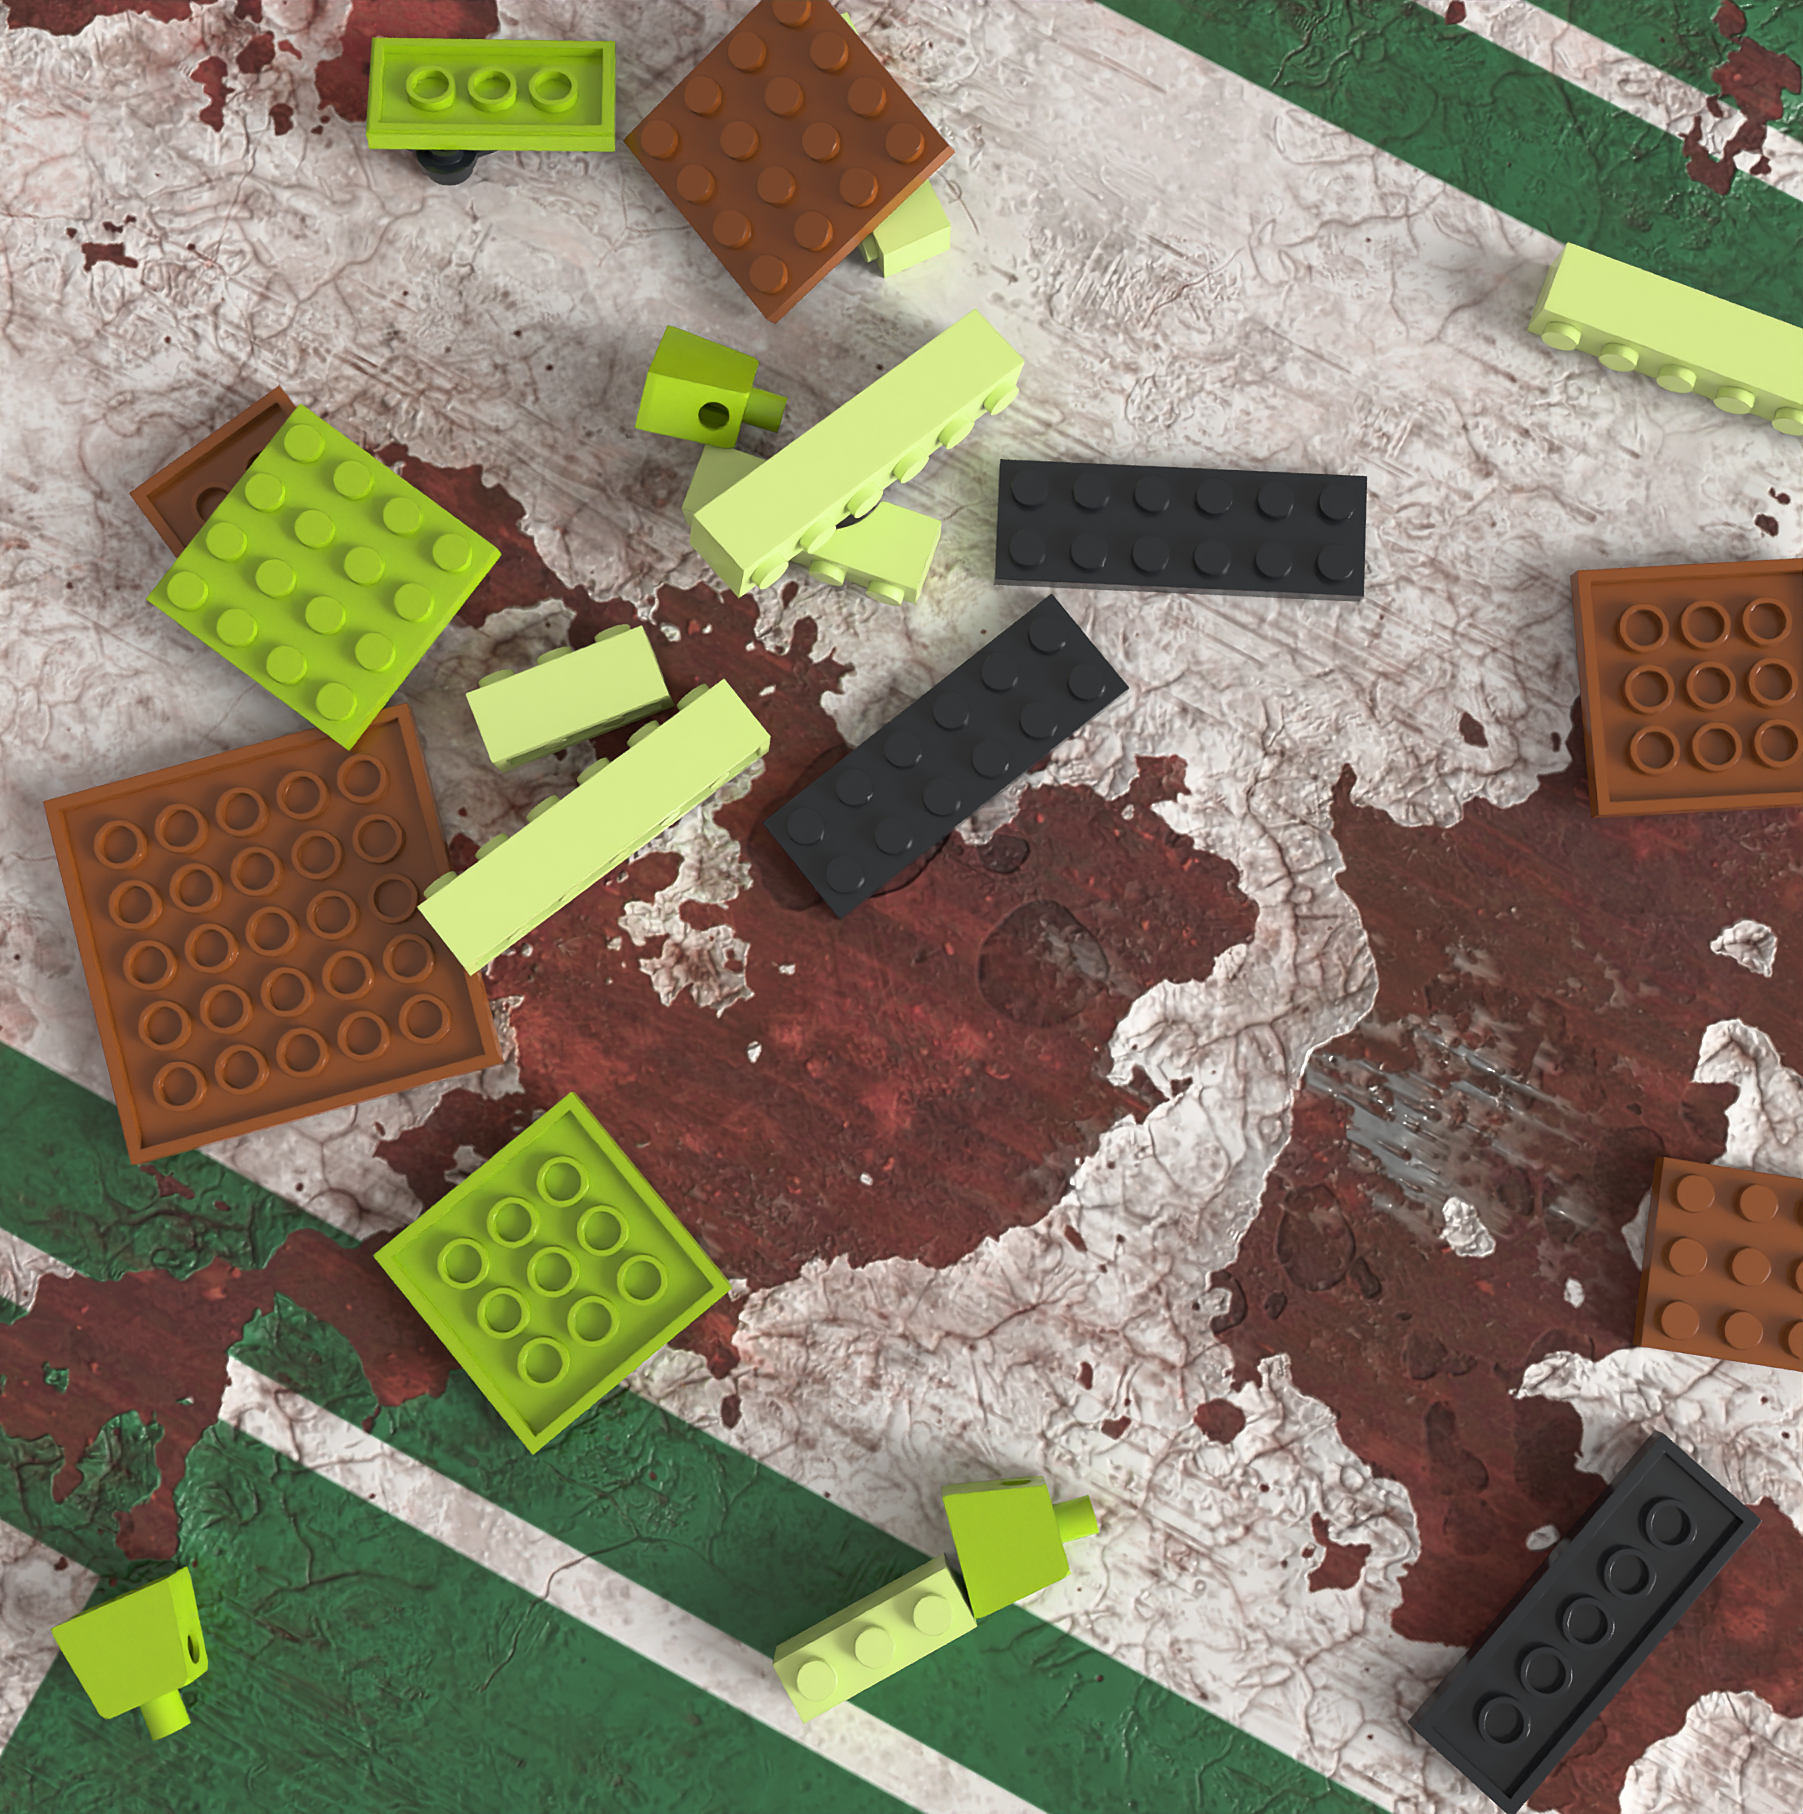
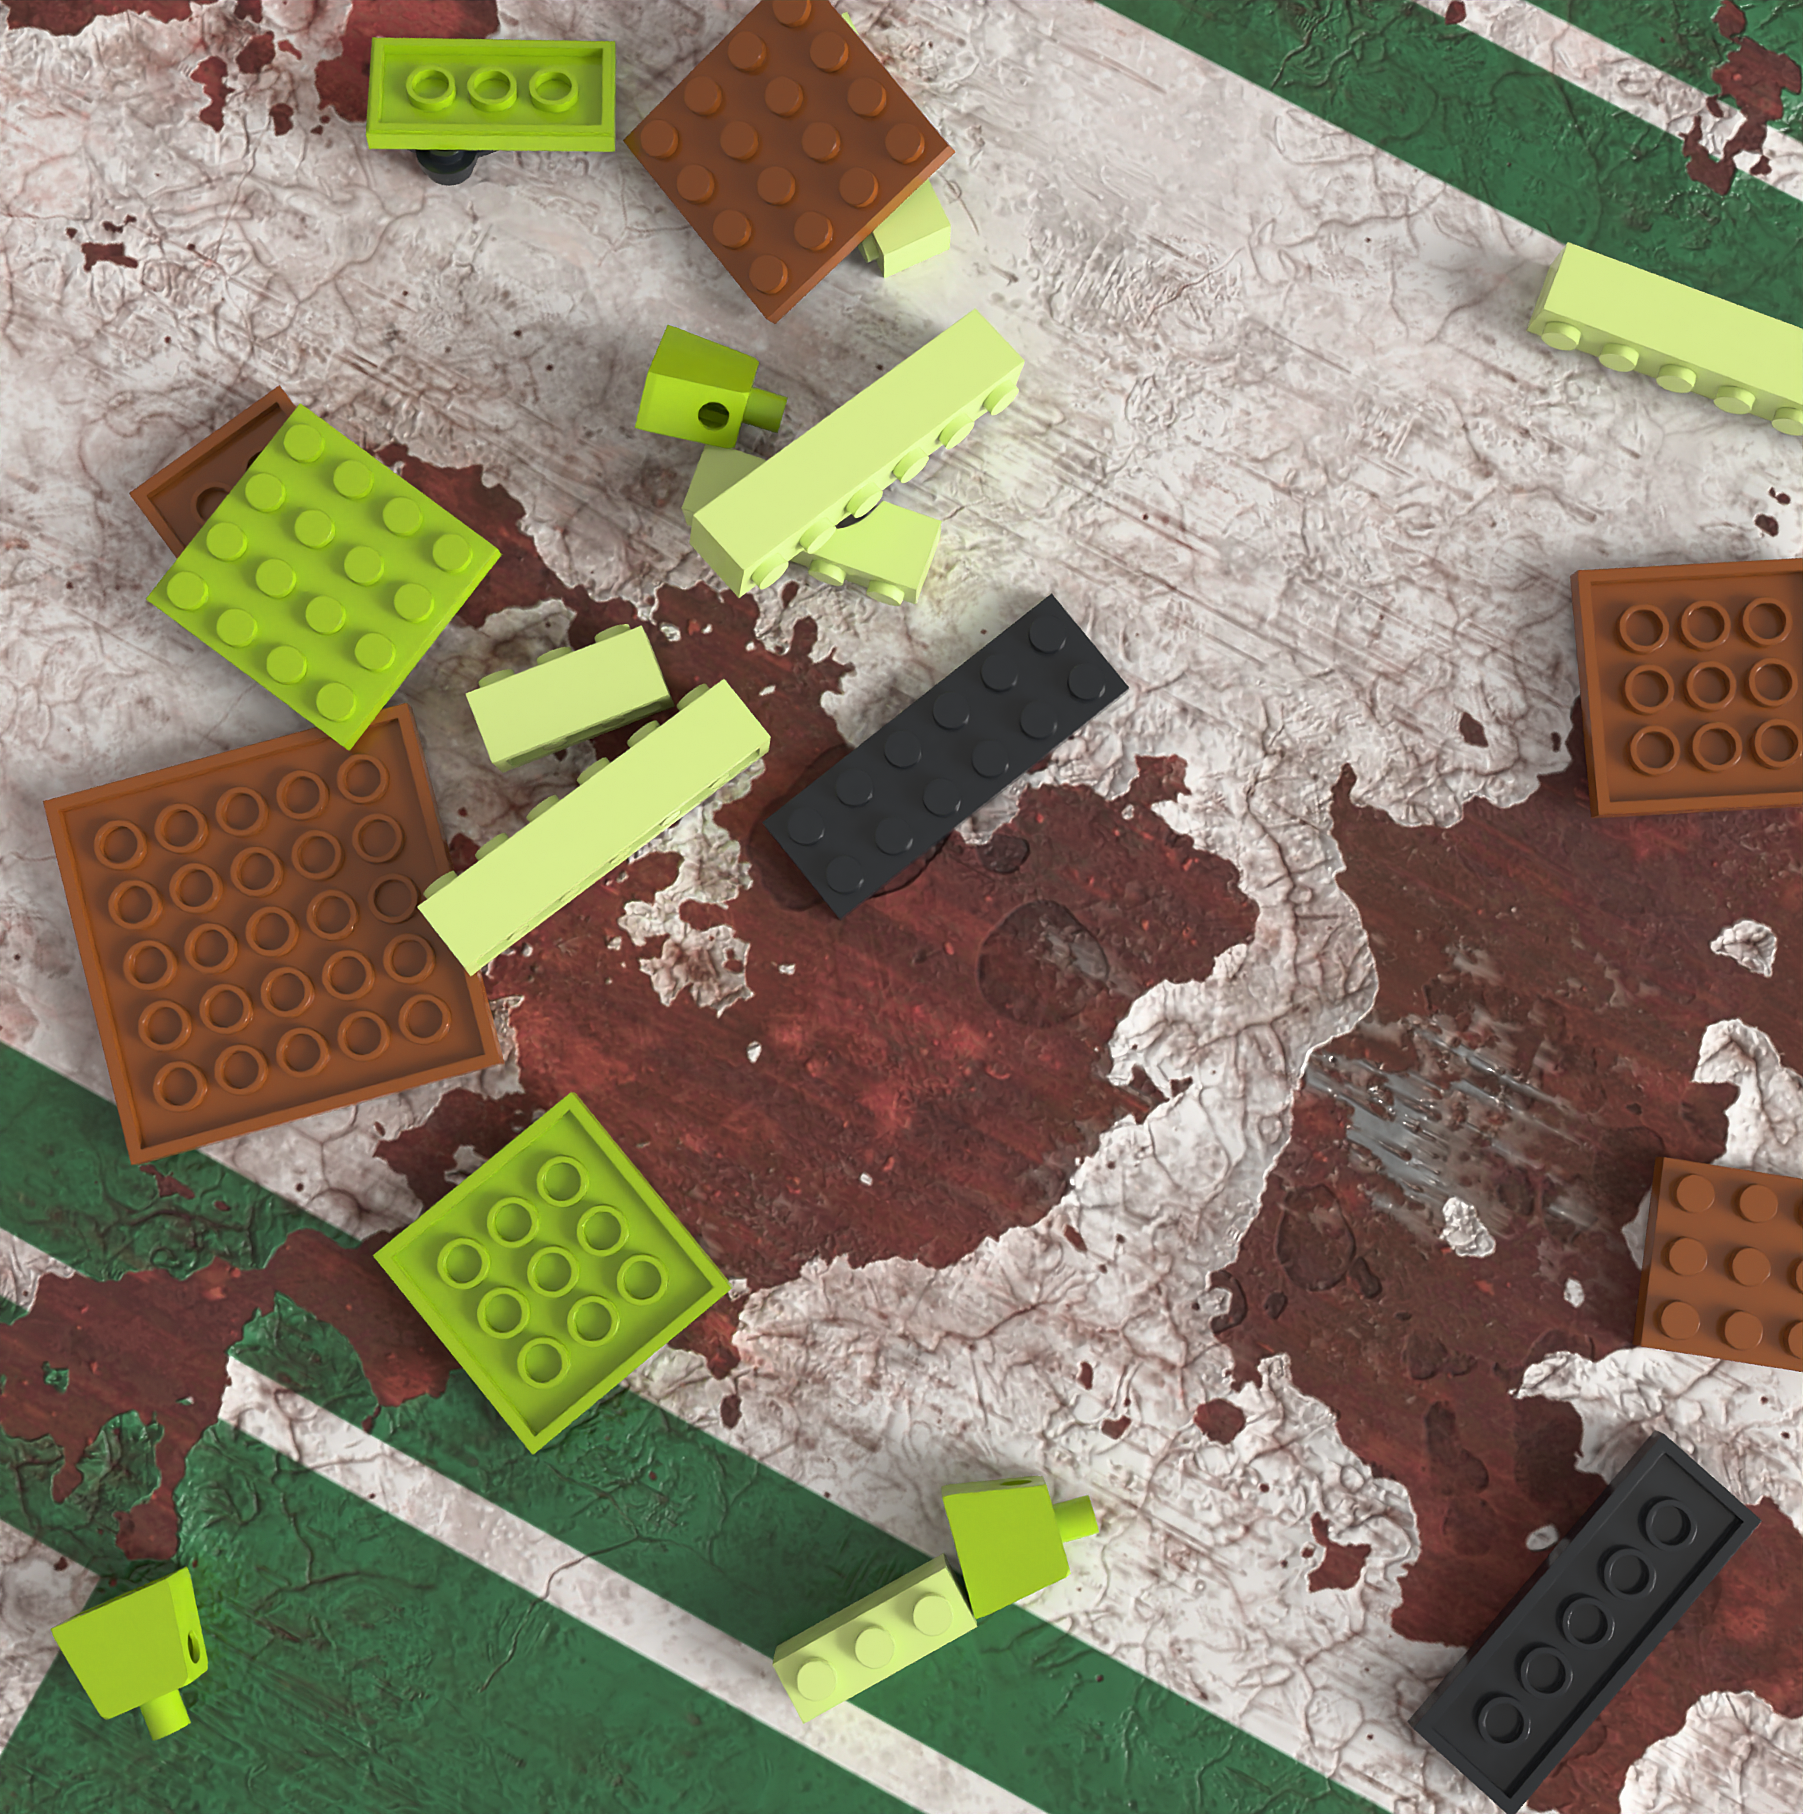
black plate [994,459,1367,602] -> none

